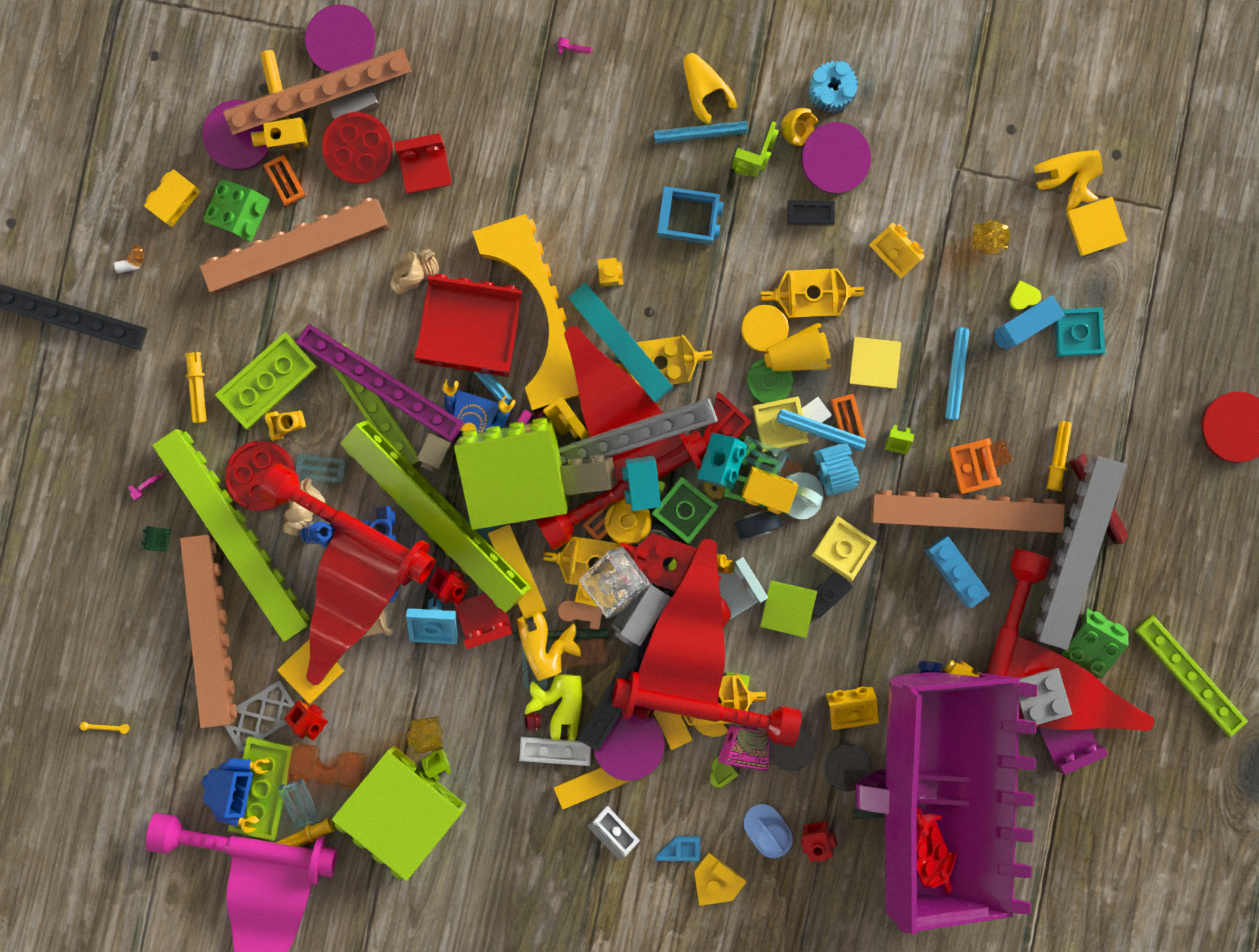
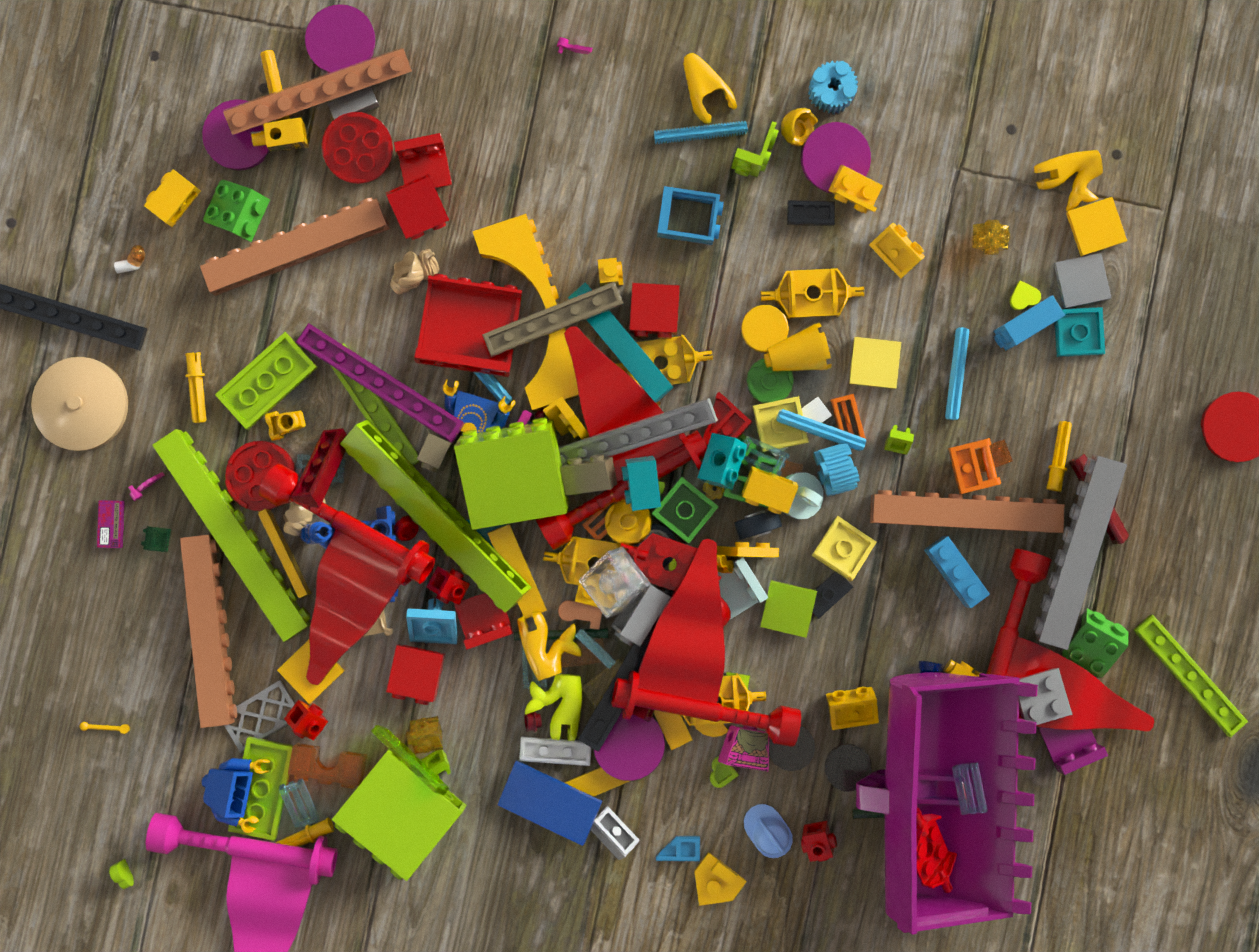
orange tile [263,154,307,207] -> none
none -> tan dish [31,357,128,451]
none -> tile [97,500,125,548]
none -> lime tile [109,859,134,889]
none -> yellow tile [258,509,312,598]
none -> dark red slope [291,428,347,507]
none -> clear neon green tile [371,725,449,795]
none -> red brick [385,174,449,240]
none -> red brick [386,644,446,705]
none -> red tile [394,515,419,541]
none -> dark tan tile [482,281,624,357]
none -> blue tile [497,761,603,846]
none -> clear light blue tile [575,628,616,669]
none -> red brick [630,283,680,339]
none -> yellow wing [717,542,779,557]
none -> yellow bracket [828,165,883,214]
none -> clear light blue tile [952,763,988,815]
none -> light grey tile [1054,253,1111,309]

